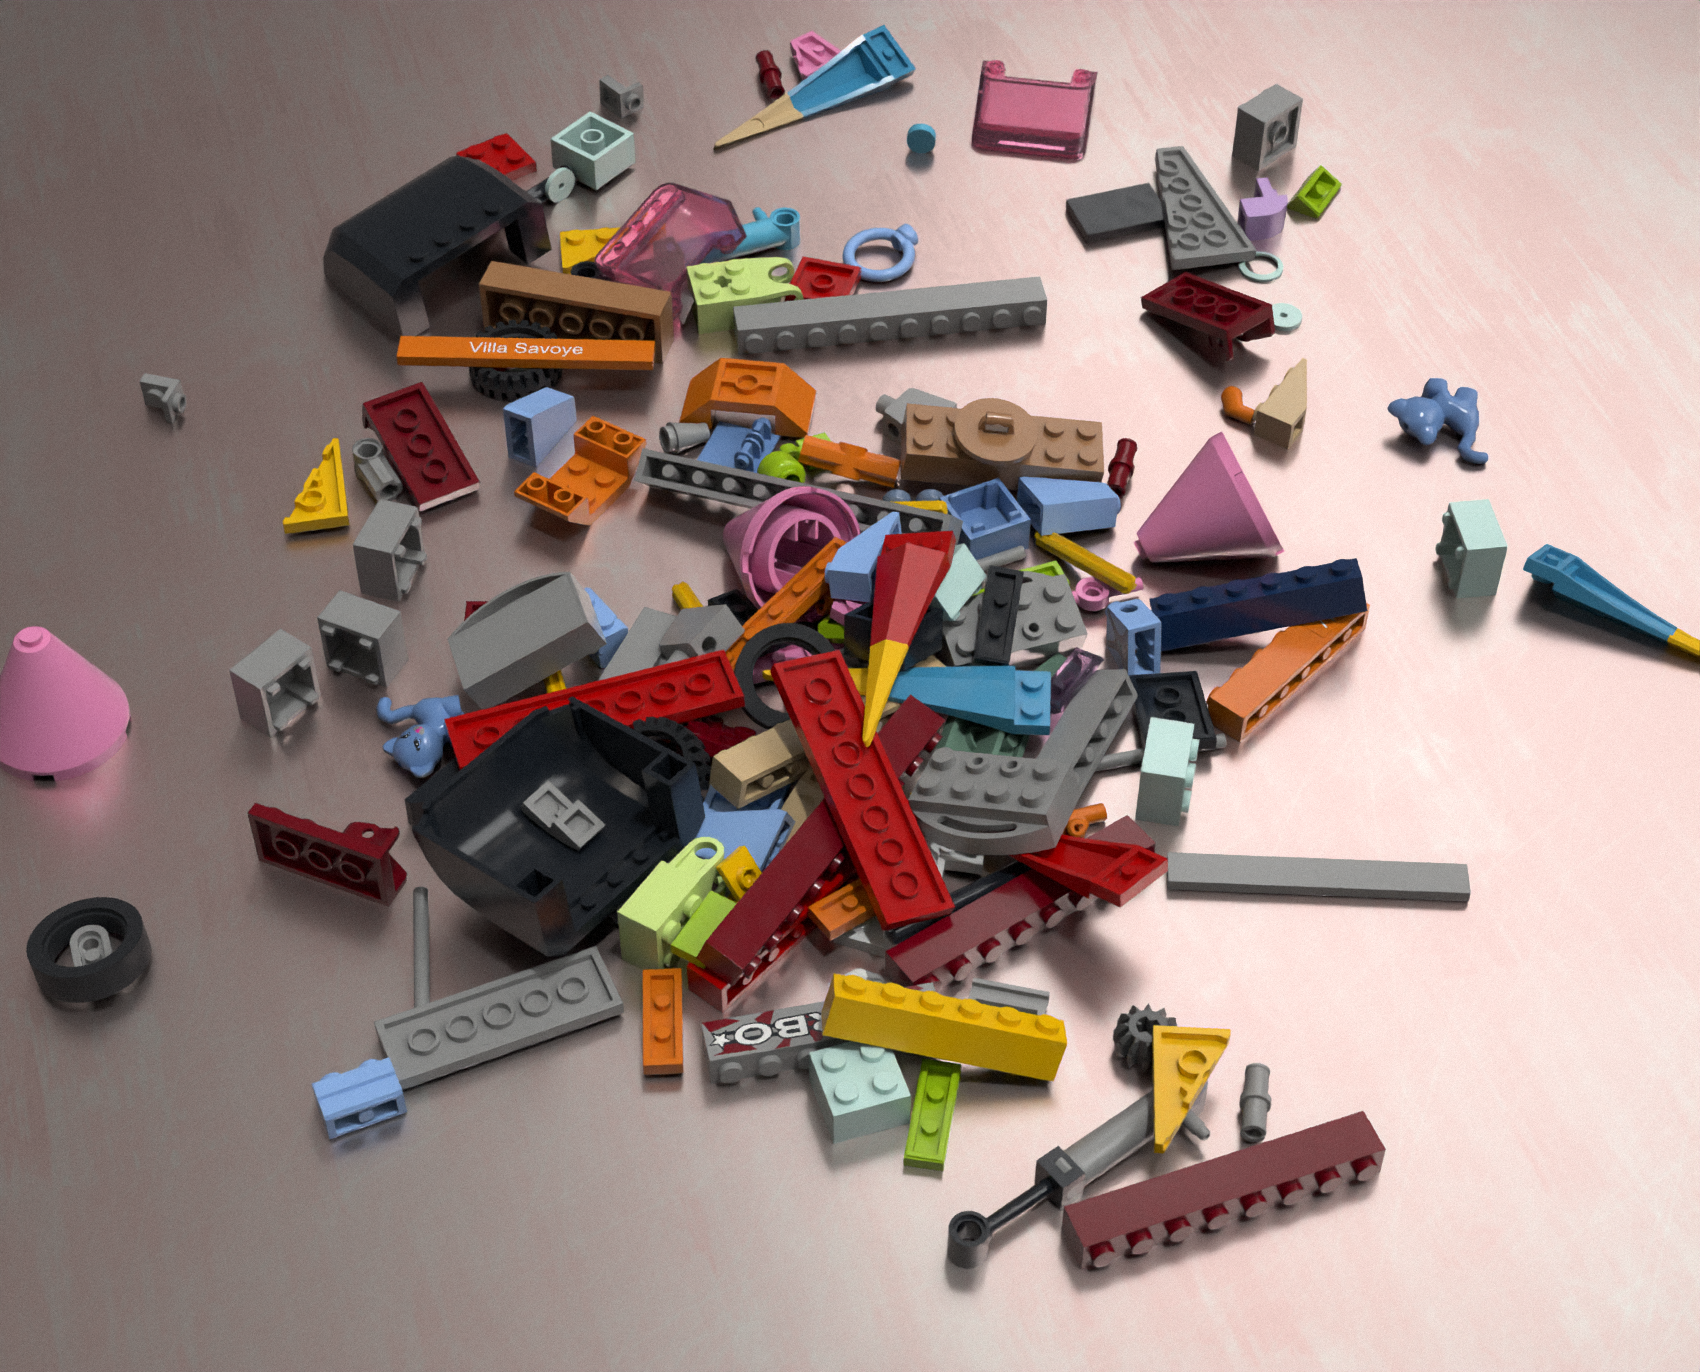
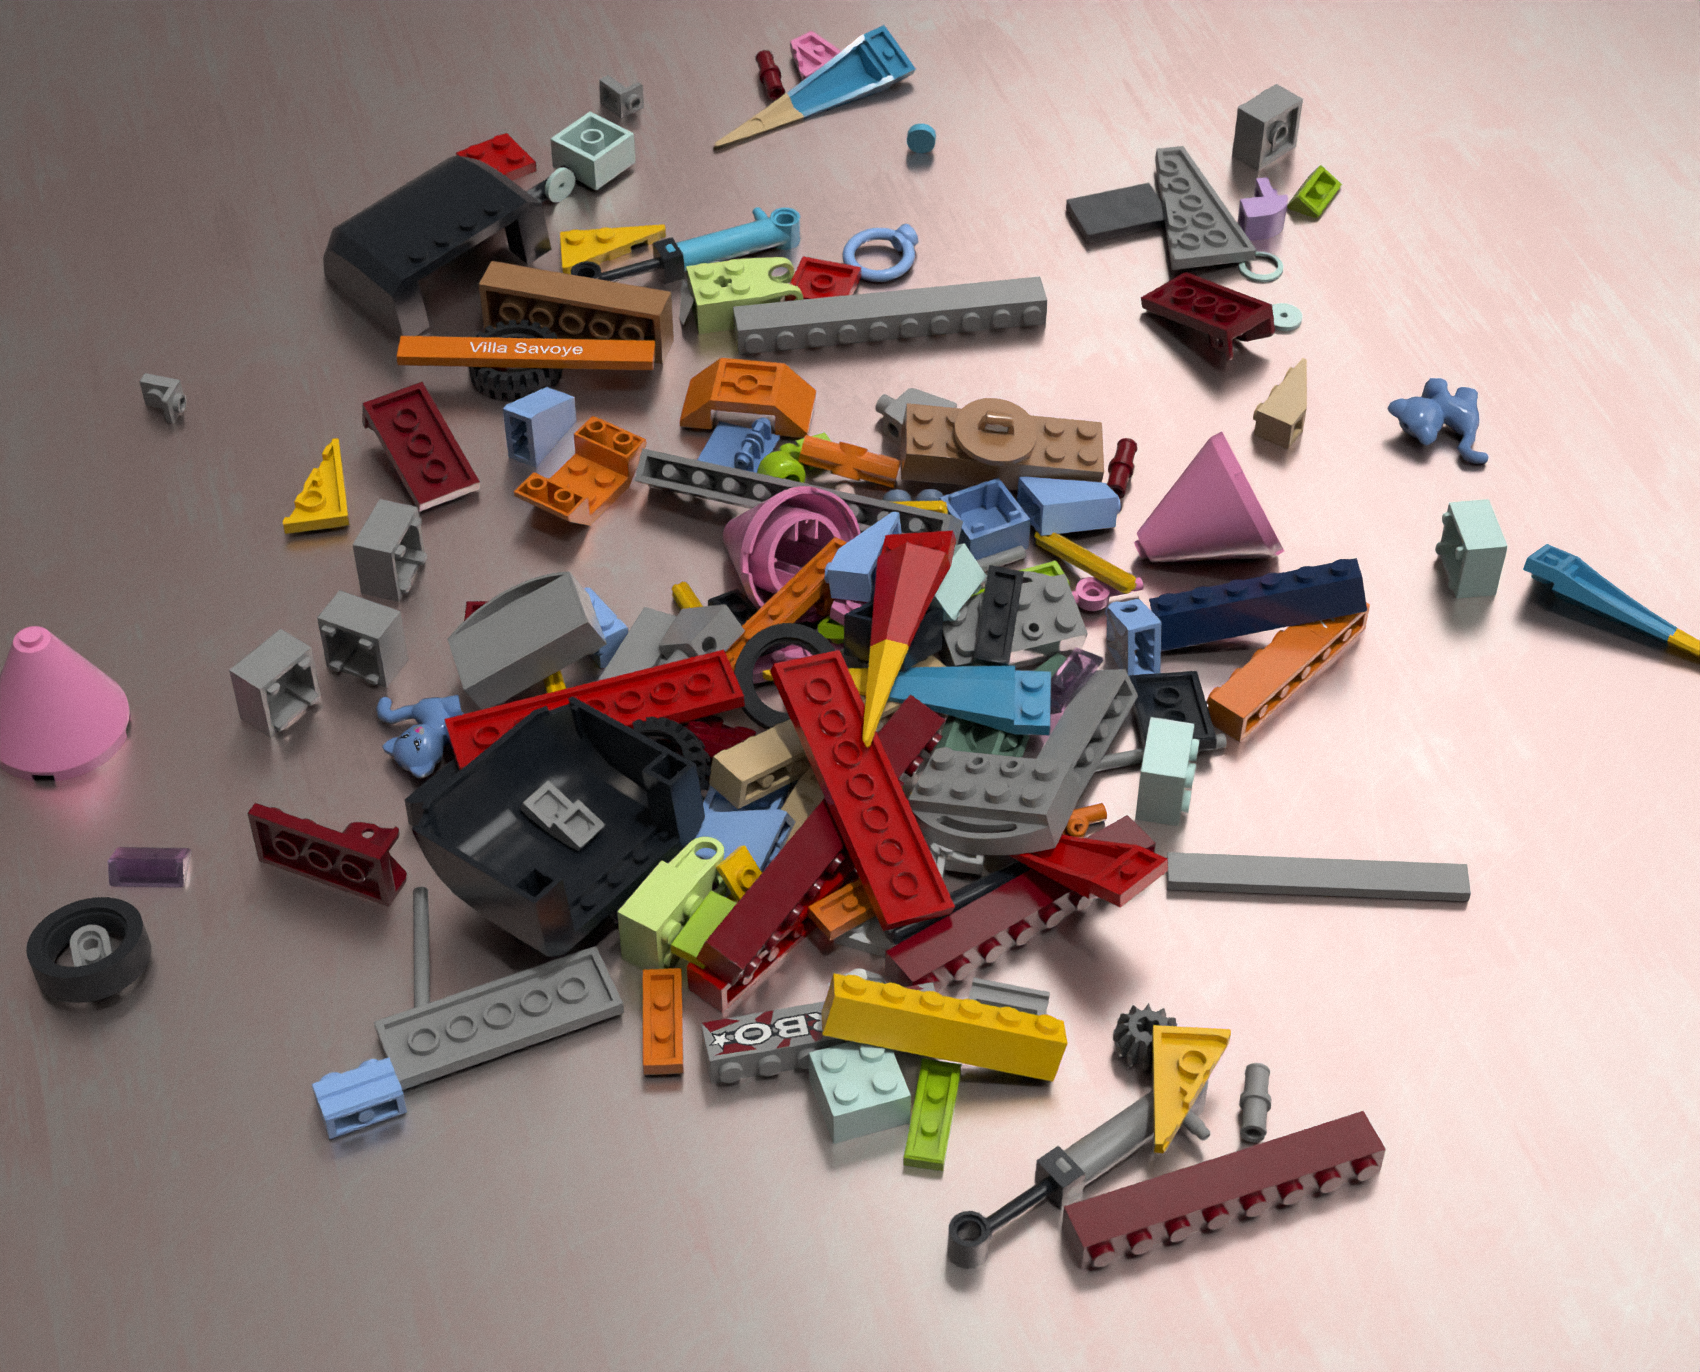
light grey piece [352,438,403,501] -> none
clear pink windscreen [595,183,747,321] -> none
light grey cone [659,422,710,454] -> none
clear pink windscreen [971,60,1098,160] -> none
orange arm [1221,386,1255,426] -> none
none -> clear purple slope [108,847,192,888]

